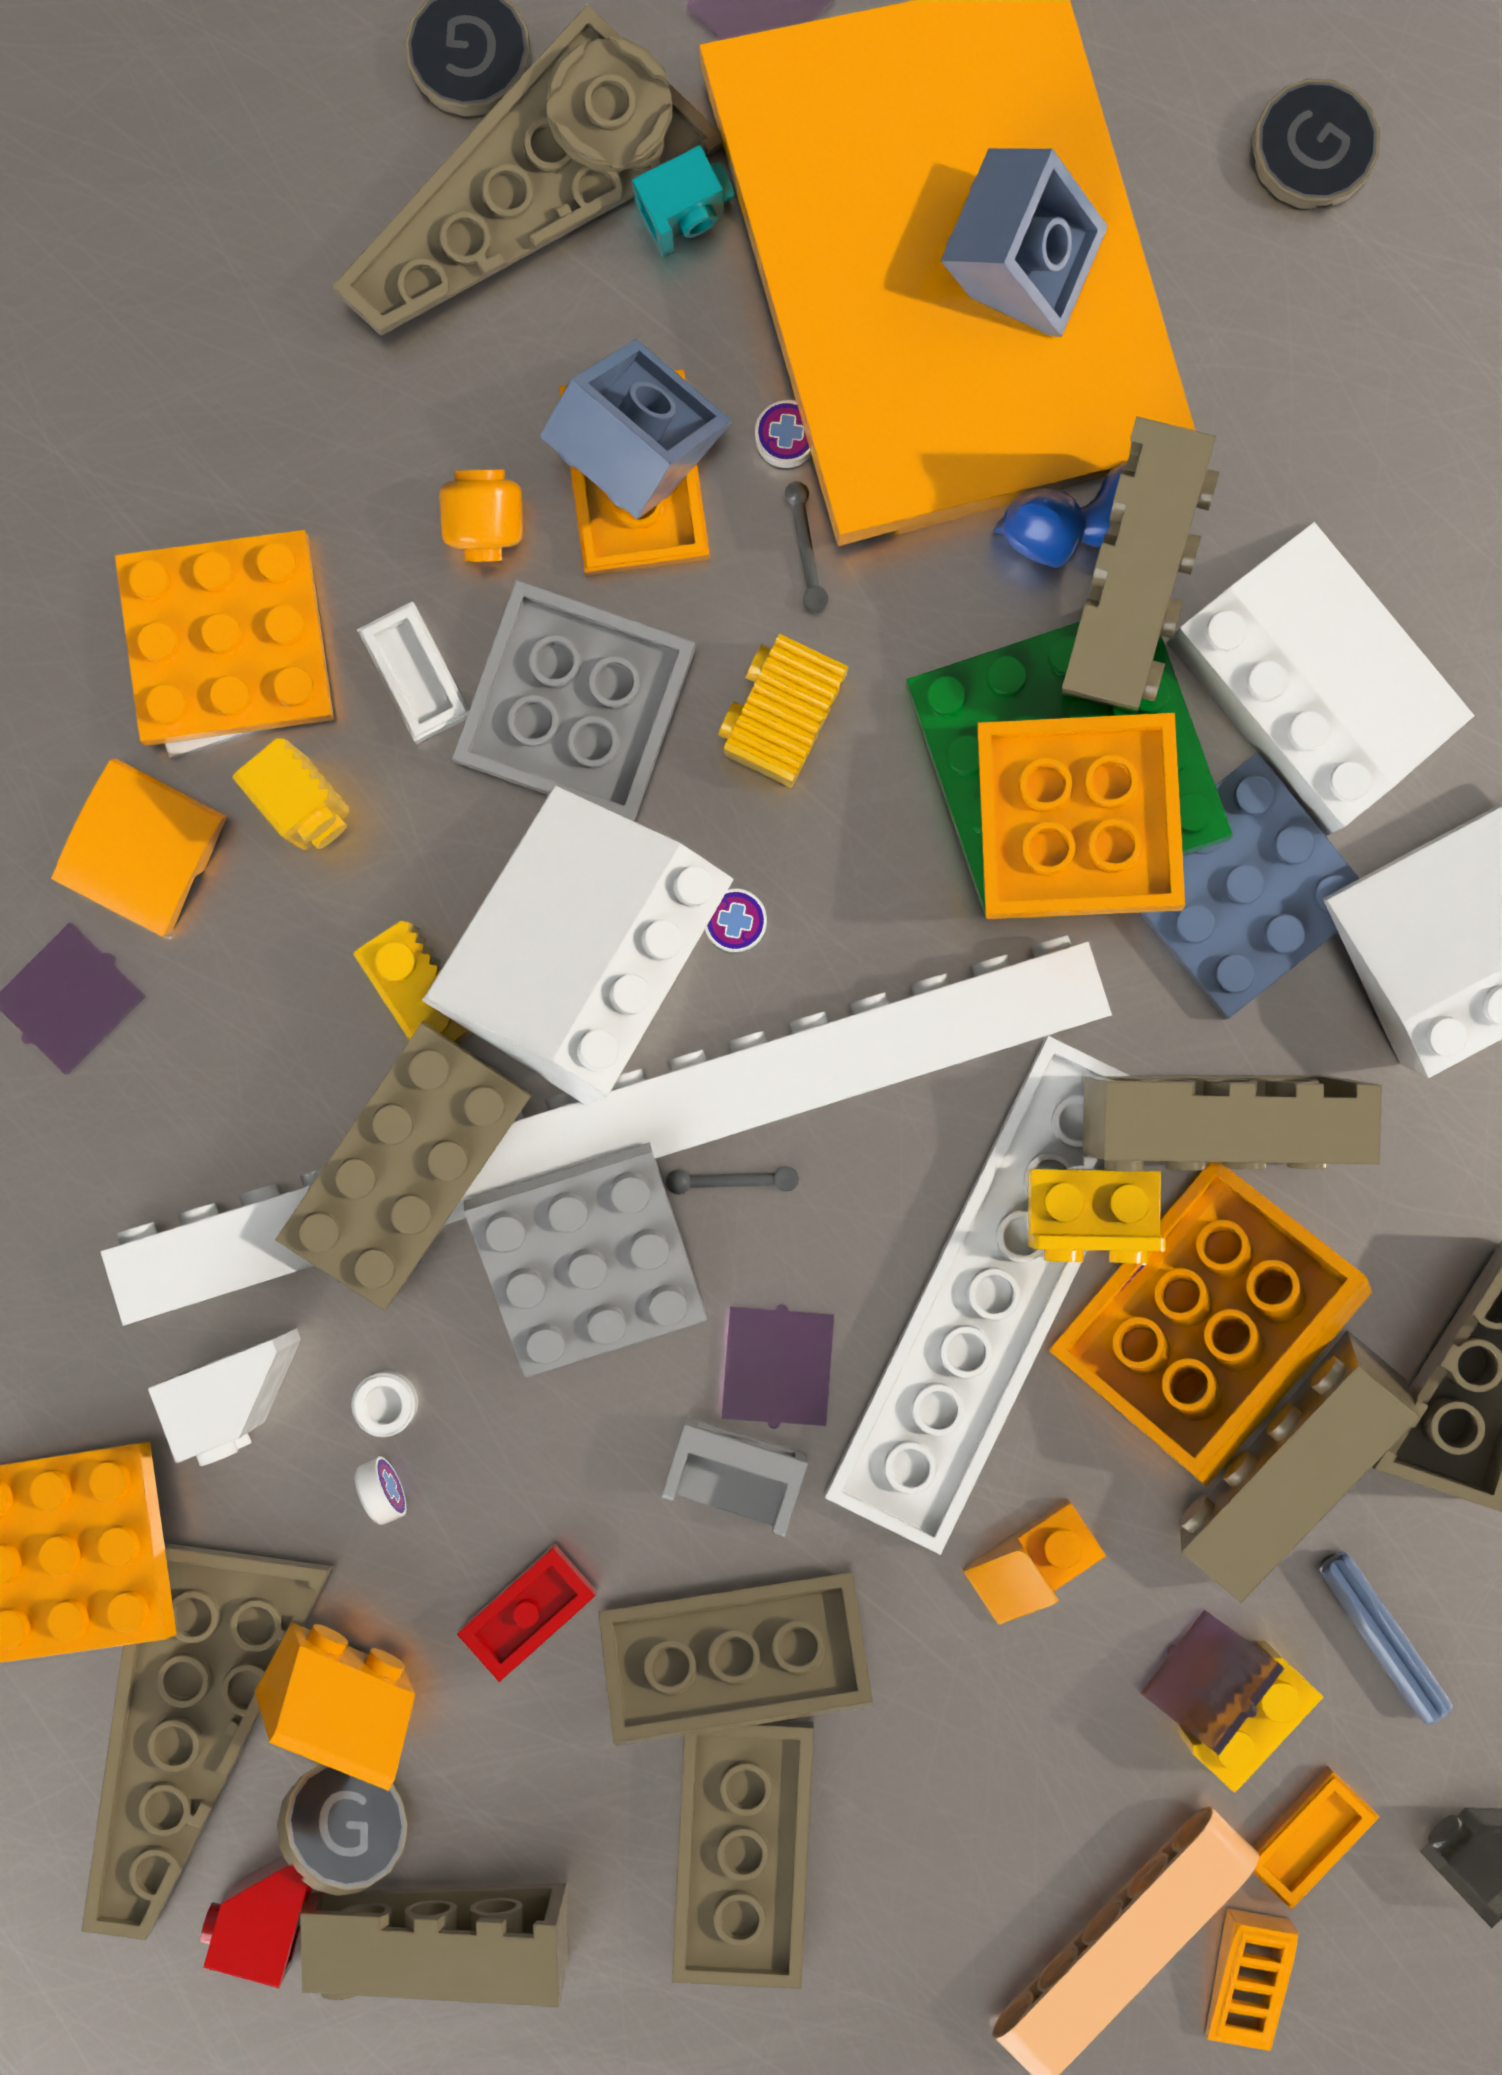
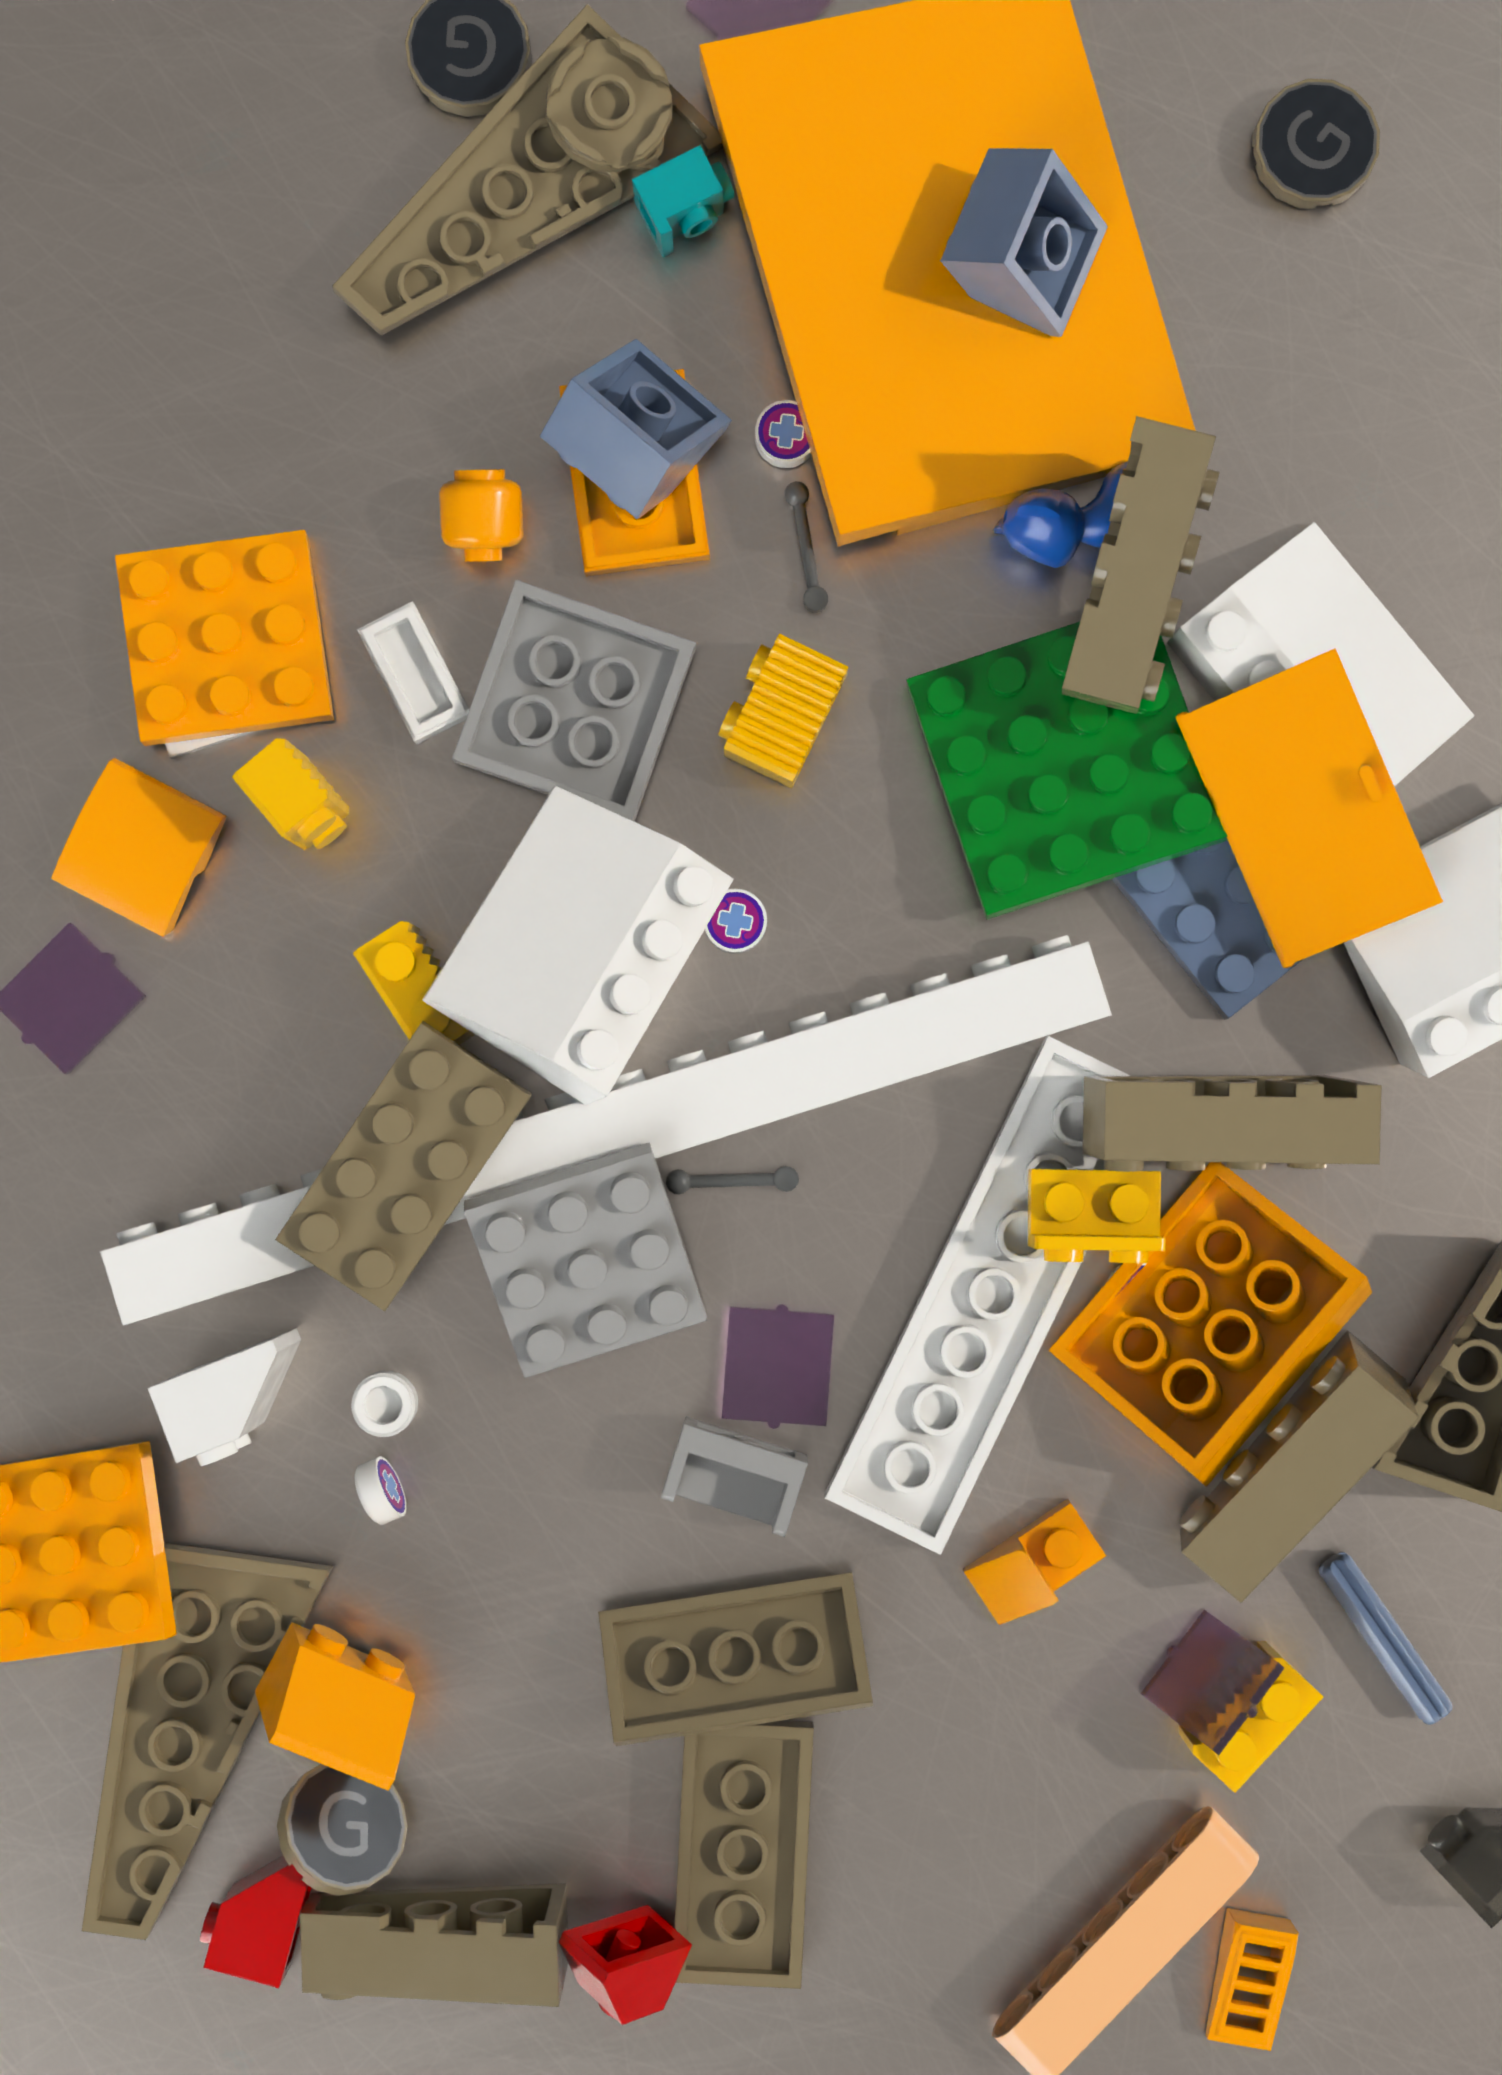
red plate [457,1544,597,1682] -> none
light orange plate [977,713,1185,919] -> none
light orange tile [1252,1766,1380,1910] -> none
none -> red slope [558,1905,692,2025]
none -> light orange container [1176,648,1443,968]

